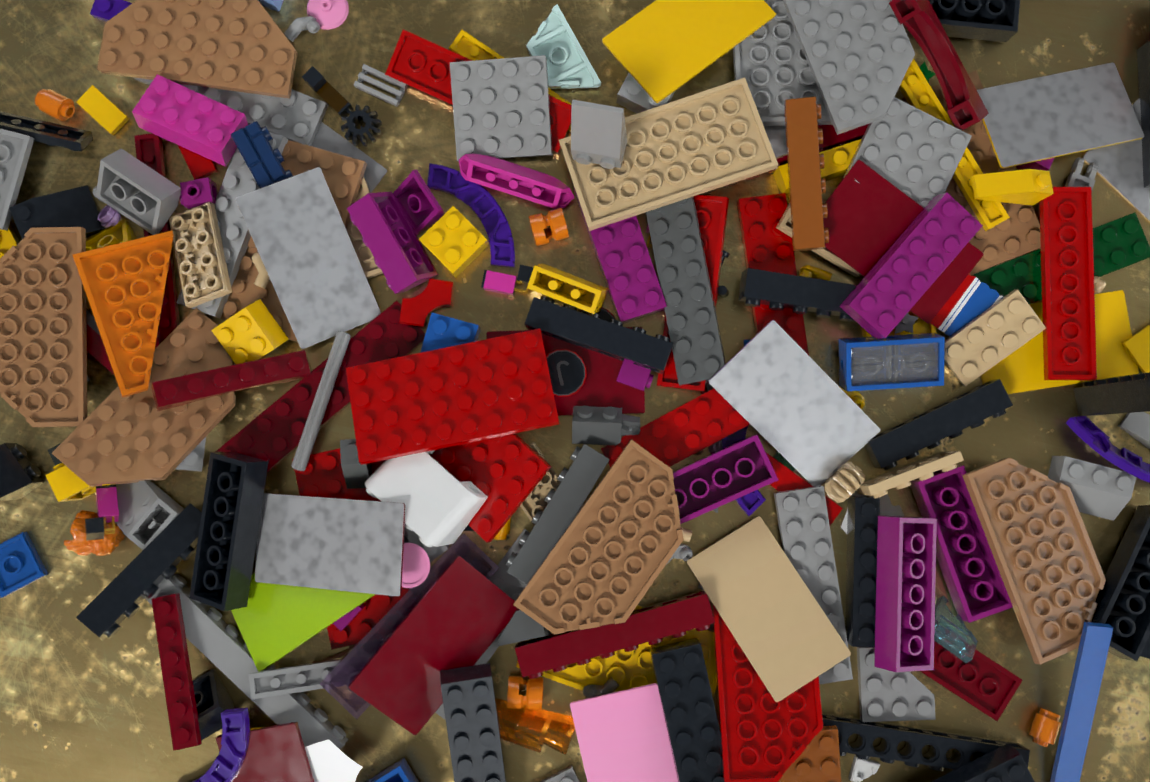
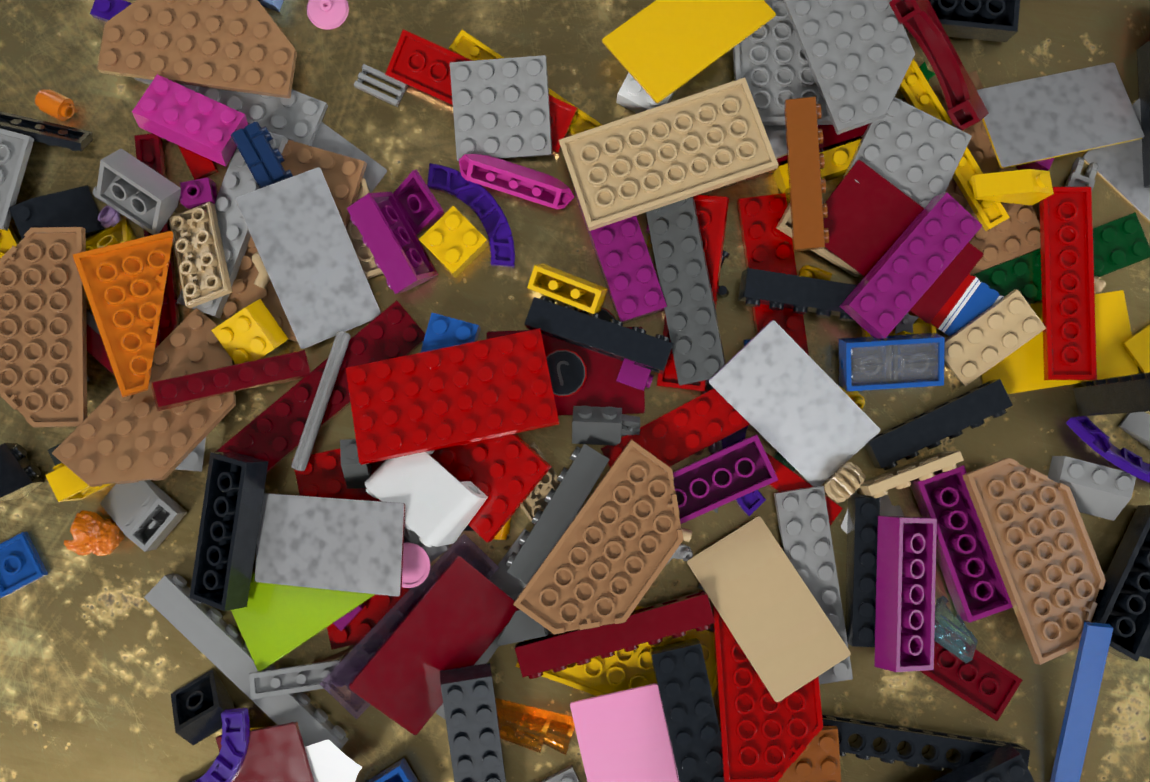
yellow tile [76,85,130,136] -> none
black brick [76,503,202,641] -> none
piece [85,485,119,541] -> none
dark red plate [151,593,202,751] -> none
light grey arm [284,16,320,42] -> none
piece [302,66,354,118] -> none
black gear [341,104,382,147] -> none
red tile [399,278,453,327] -> none
dark pink piece [481,265,534,296] -> none
orange wheel [507,676,543,710] -> none
light aqua wing [526,4,601,89] -> none
orange wheel [529,207,569,246] -> none
light grey slope [571,100,627,169] -> none
clear smoke arm [582,677,620,699] -> none
white tile [848,756,880,782] -> none
light grey plate [857,647,936,722] -> none
orange brick [1029,708,1061,747] -> none

